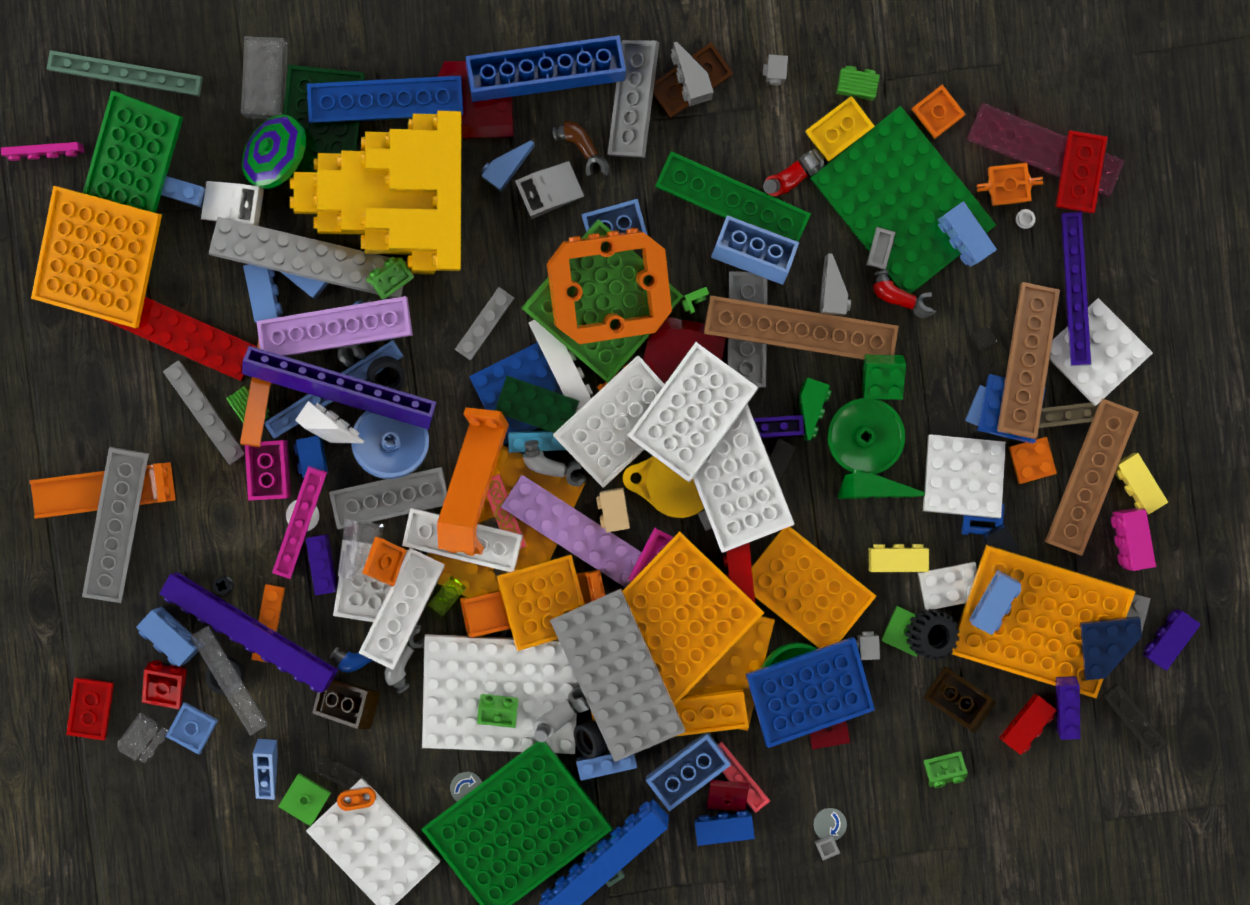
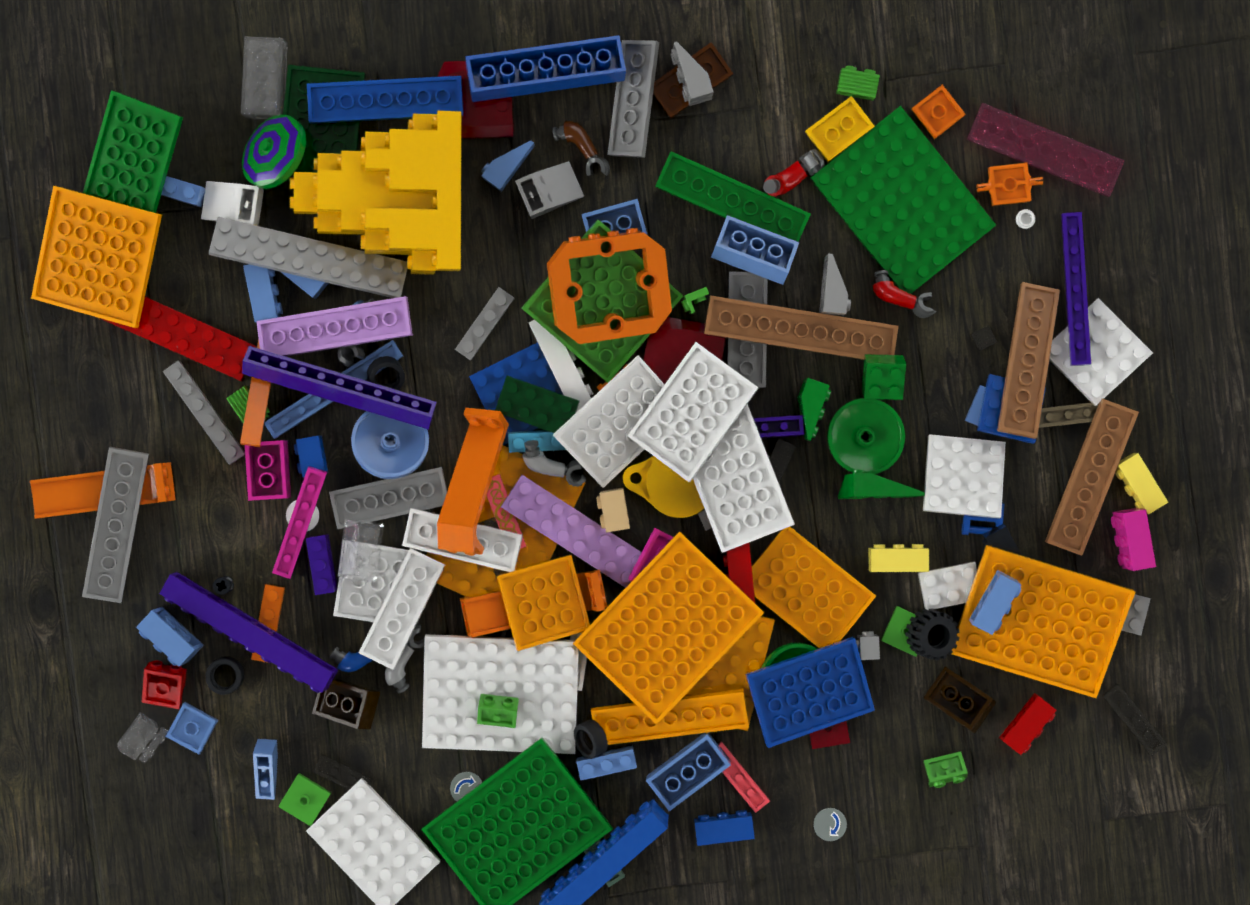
dark pink plate [1,142,84,161] -> none
sand green plate [47,50,203,97] -> none
red plate [66,677,114,740] -> none
clear plate [190,626,268,736] -> none
white slope [295,401,364,443] -> none
orange plate [337,787,376,811] -> none
orange plate [362,537,407,587] -> none
bright green bracket [366,257,414,300] -> none
clear neon green plate [428,576,466,617] -> none
piece [534,686,589,742] -> none
light grey plate [550,589,686,762] -> none
dark red plate [707,780,749,811] -> none
light grey brick [763,54,788,85] -> none
light grey tile [815,834,840,860] -> none
light grey tile [866,227,896,270] -> none
medium blue brick [938,201,997,267] -> none
orange plate [1008,437,1057,484] -> none
red tile [1055,130,1108,214] -> none
dark purple brick [1056,676,1081,740] -> none
dark blue plate [1080,616,1142,680] -> none
dark purple brick [1143,609,1201,671] -> none

